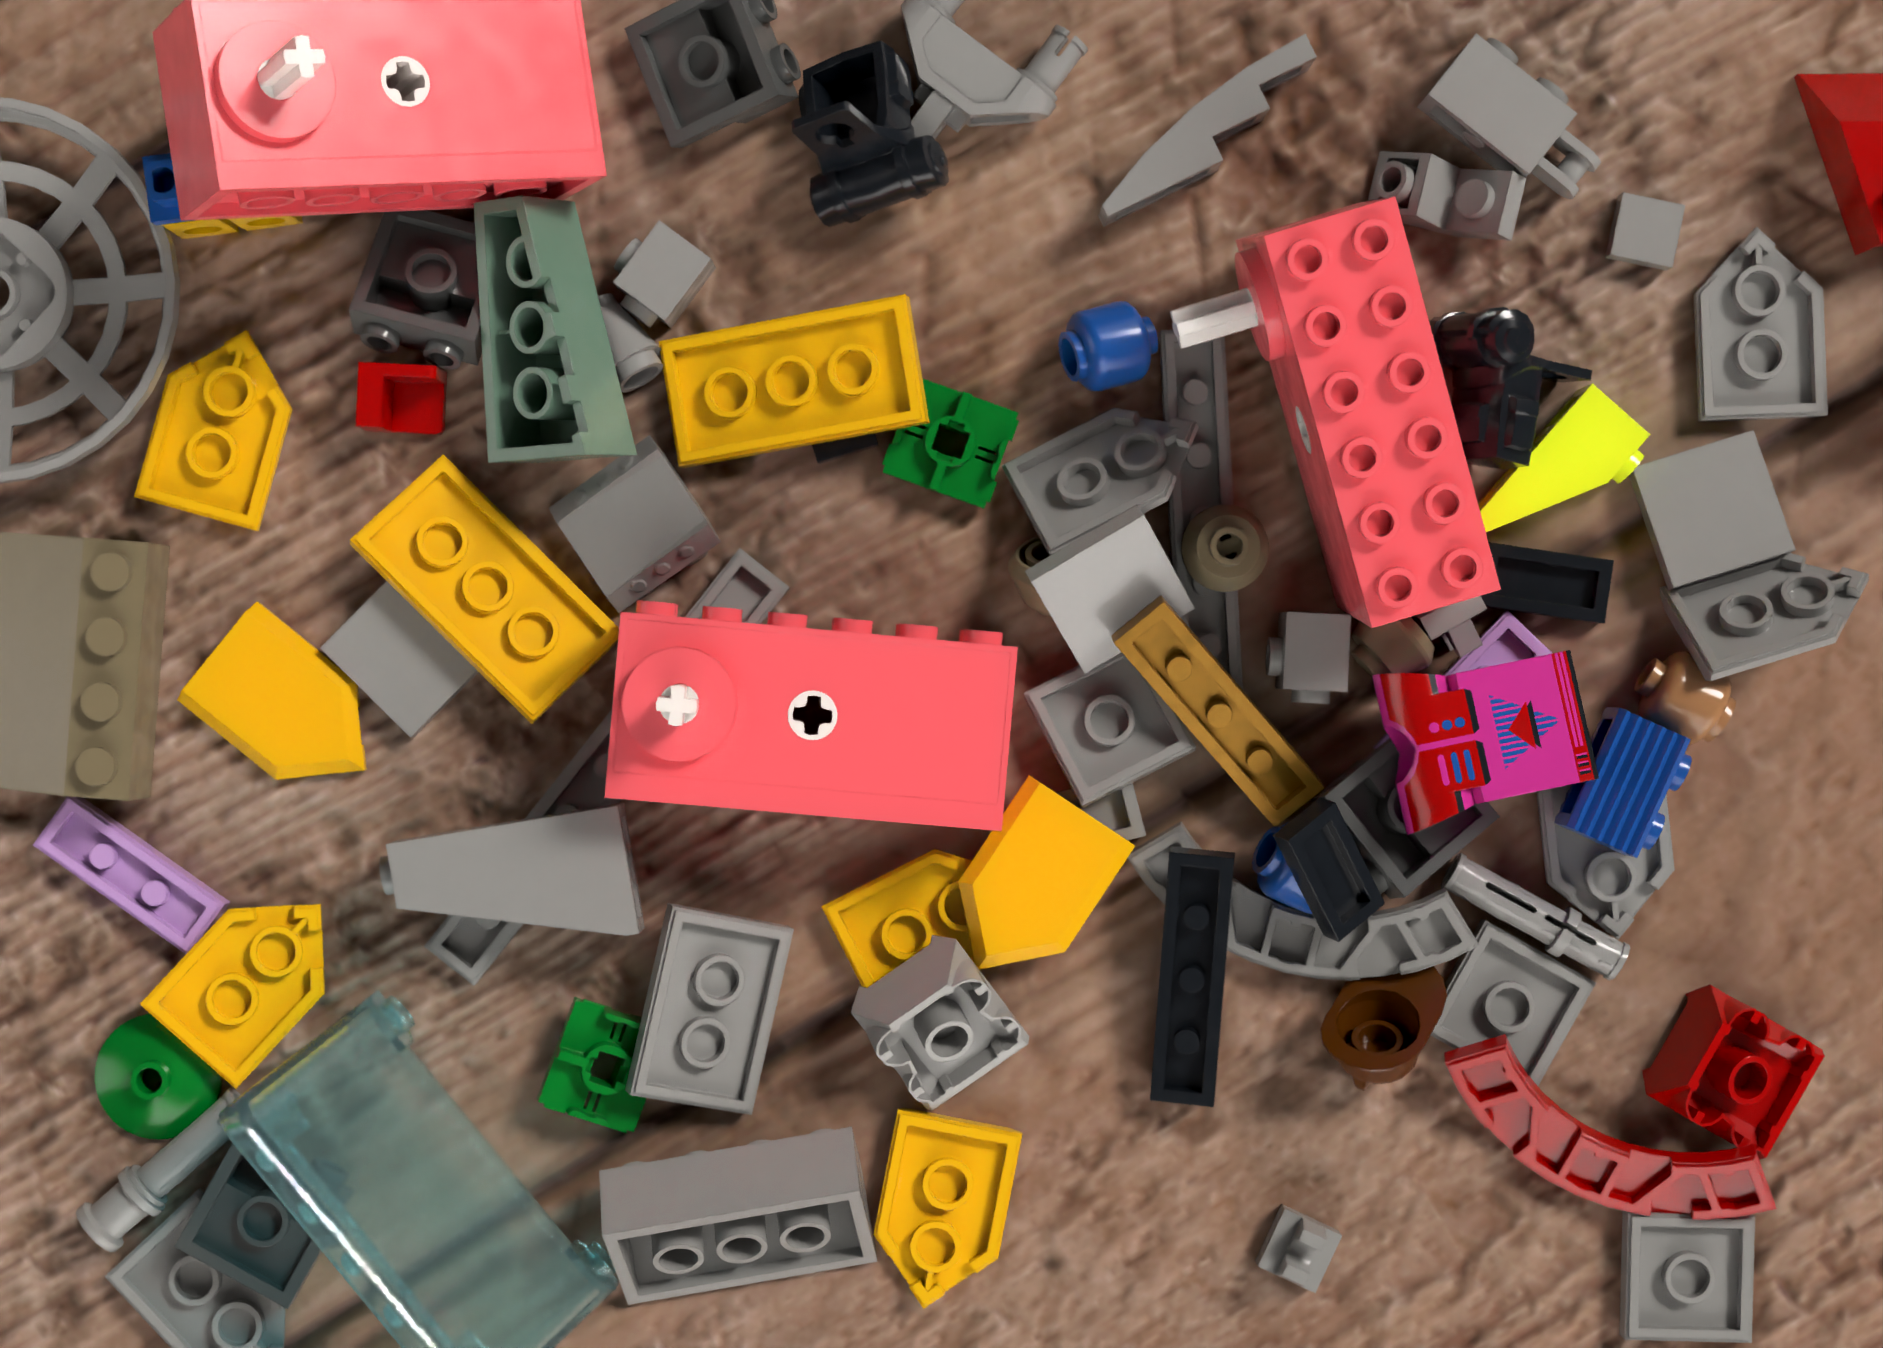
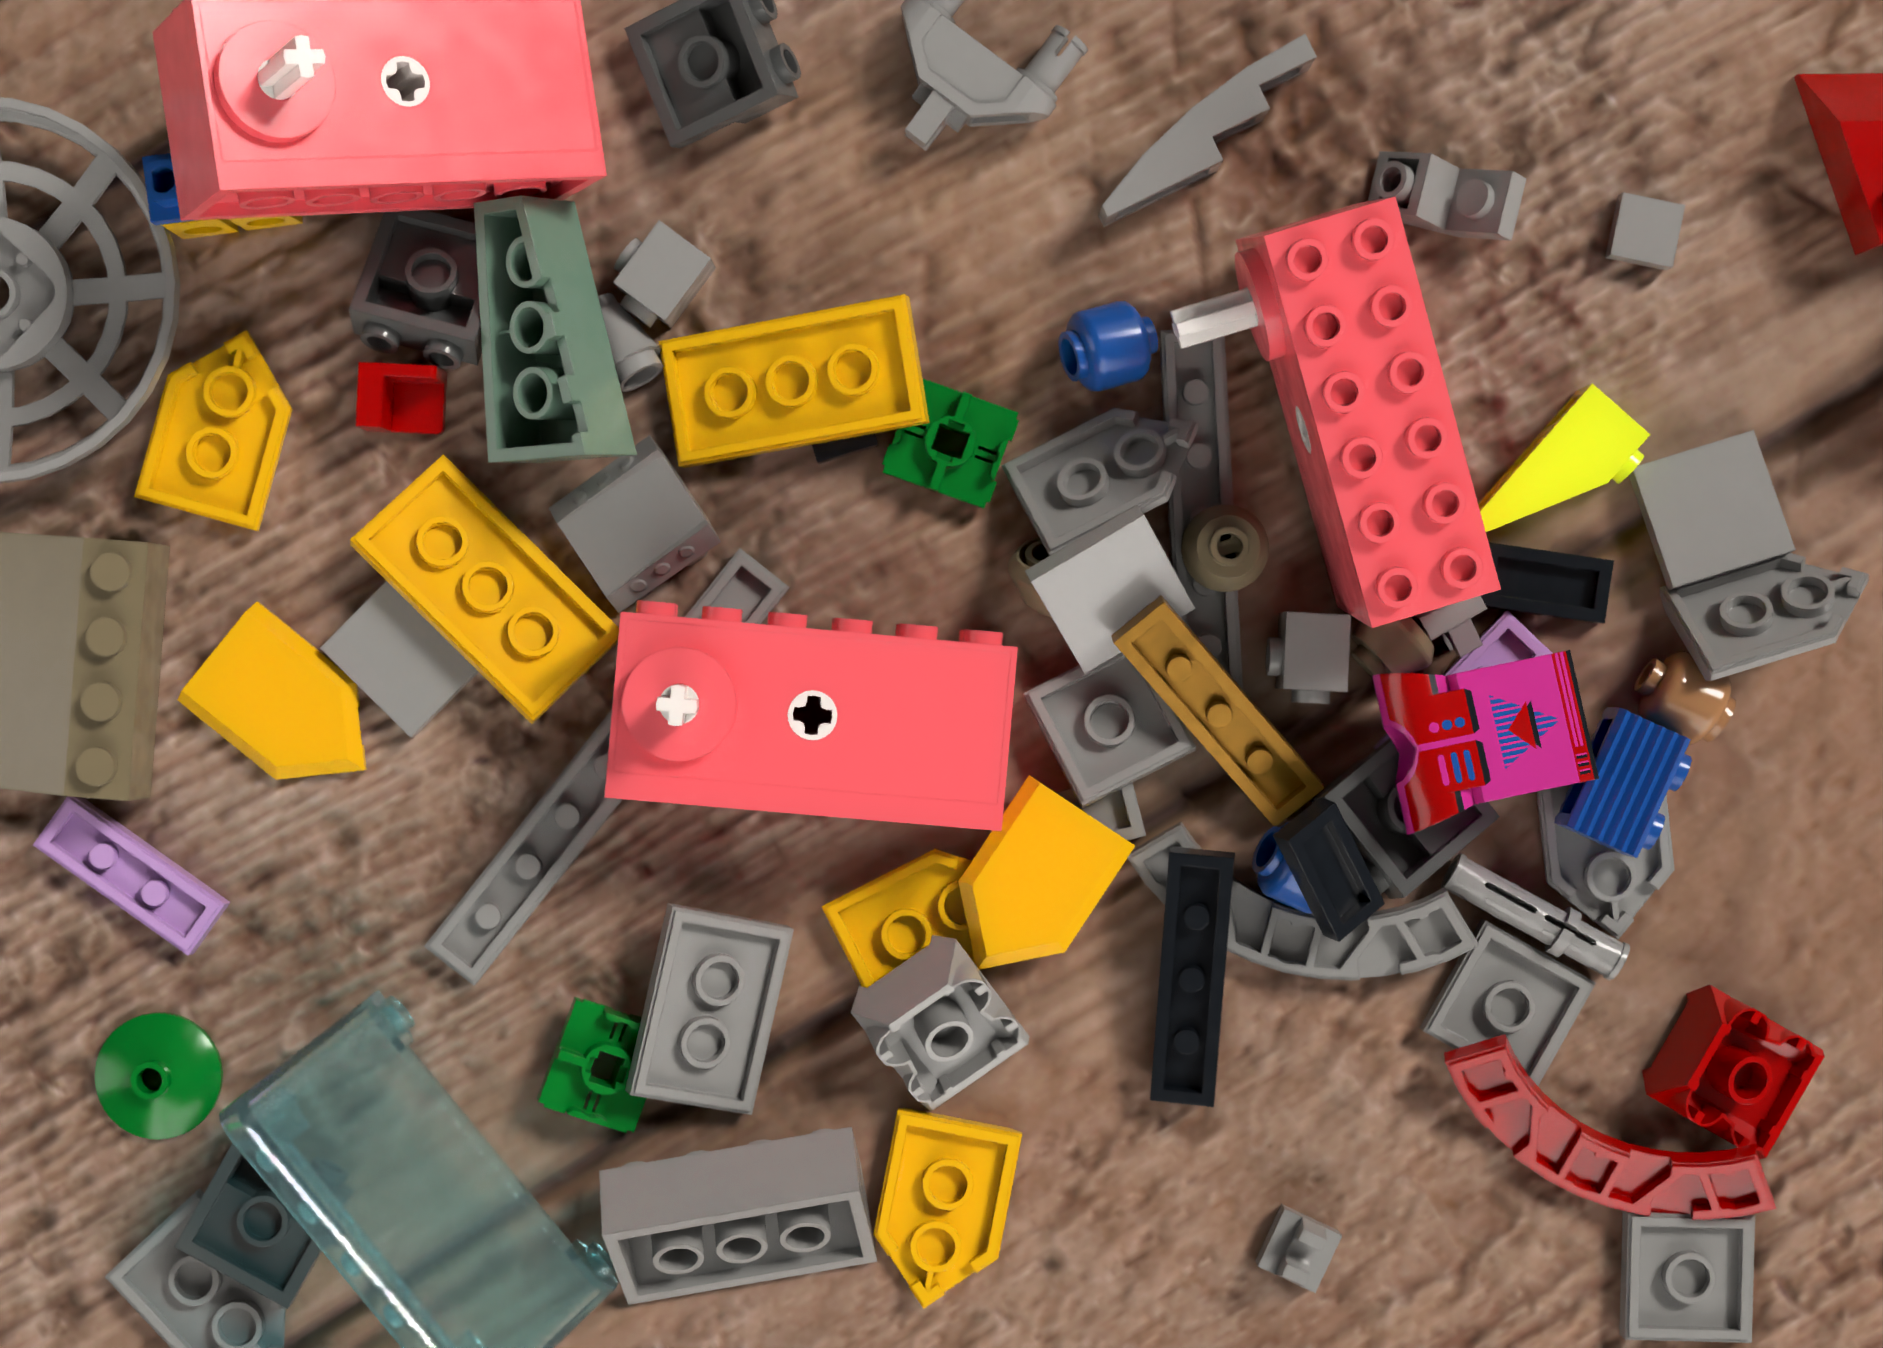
light grey pin [76,1088,257,1252] -> none
yellow tile [140,904,325,1089] -> none
light grey slope [379,802,645,936] -> none
black piece [791,40,949,227] -> none
reddish brown piece [1320,966,1447,1091] -> none
light grey brick [1417,33,1601,199] -> none
black piece [1429,307,1592,469] -> none
light grey tile [1693,227,1828,422] -> none

